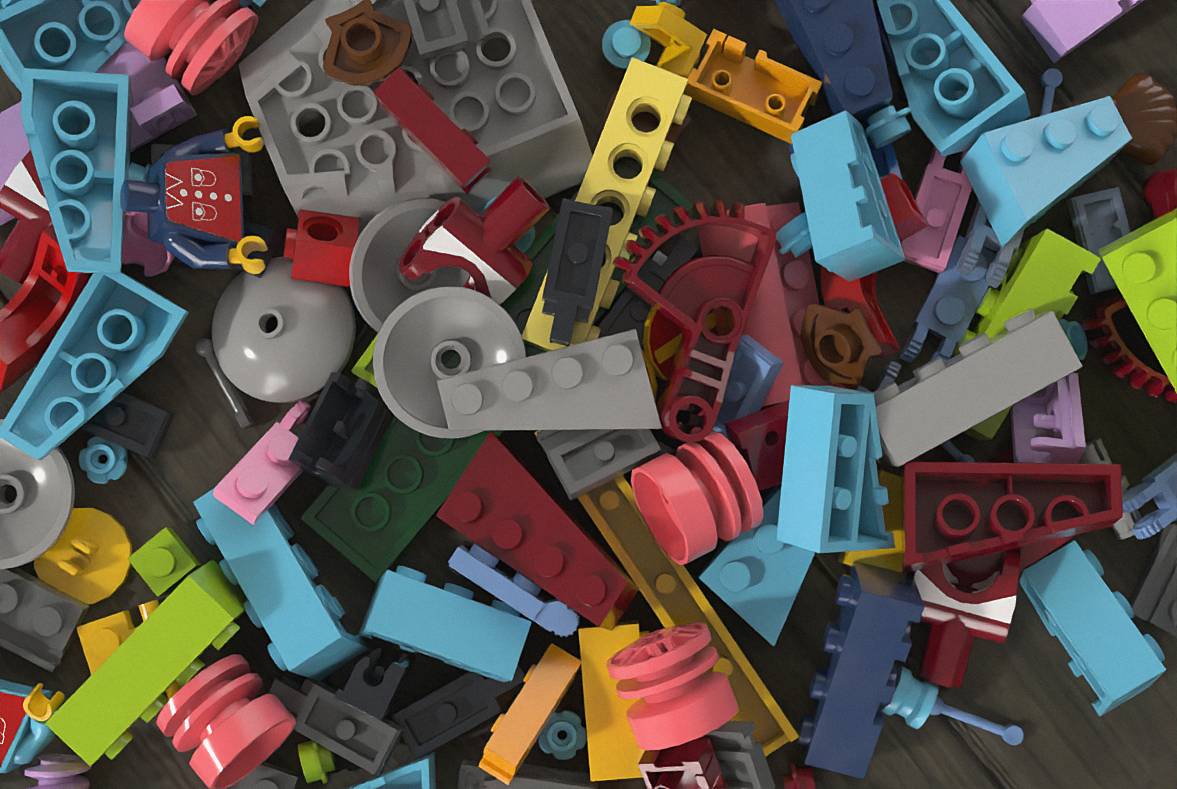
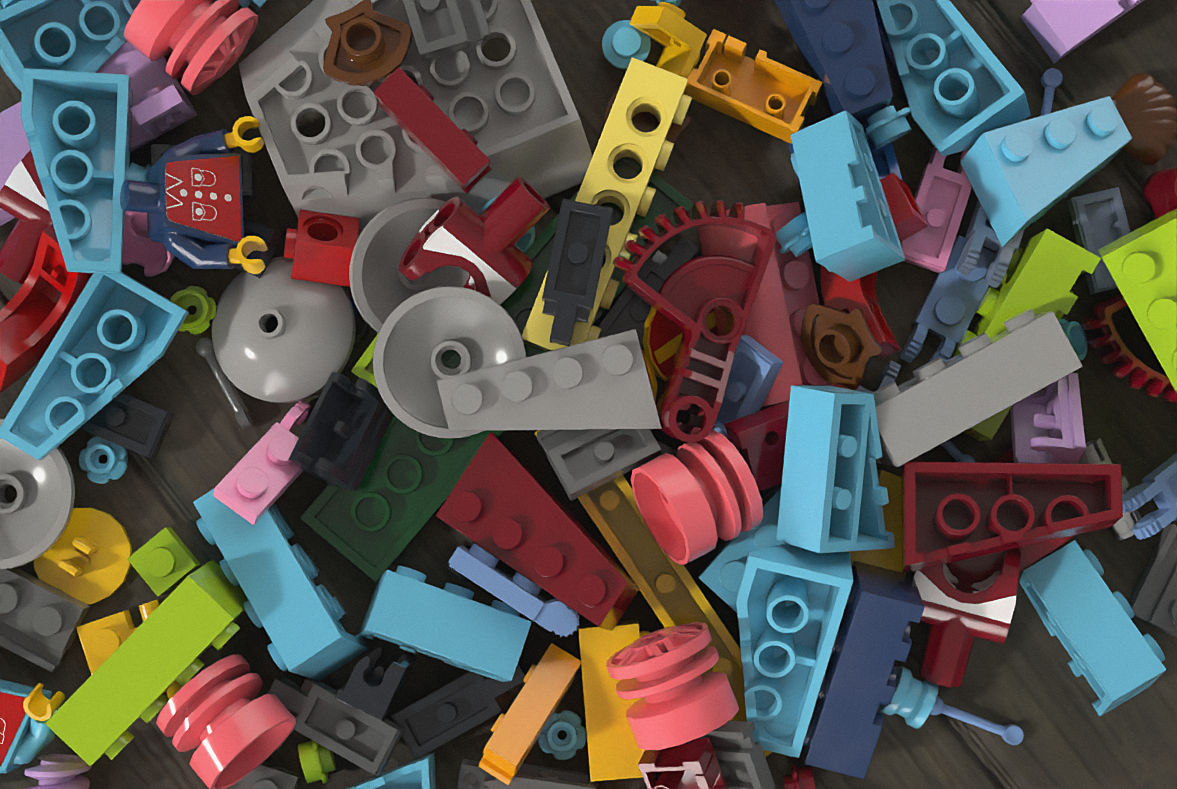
none -> lime plate [170,286,217,334]
none -> medium azure wedge [736,544,853,758]

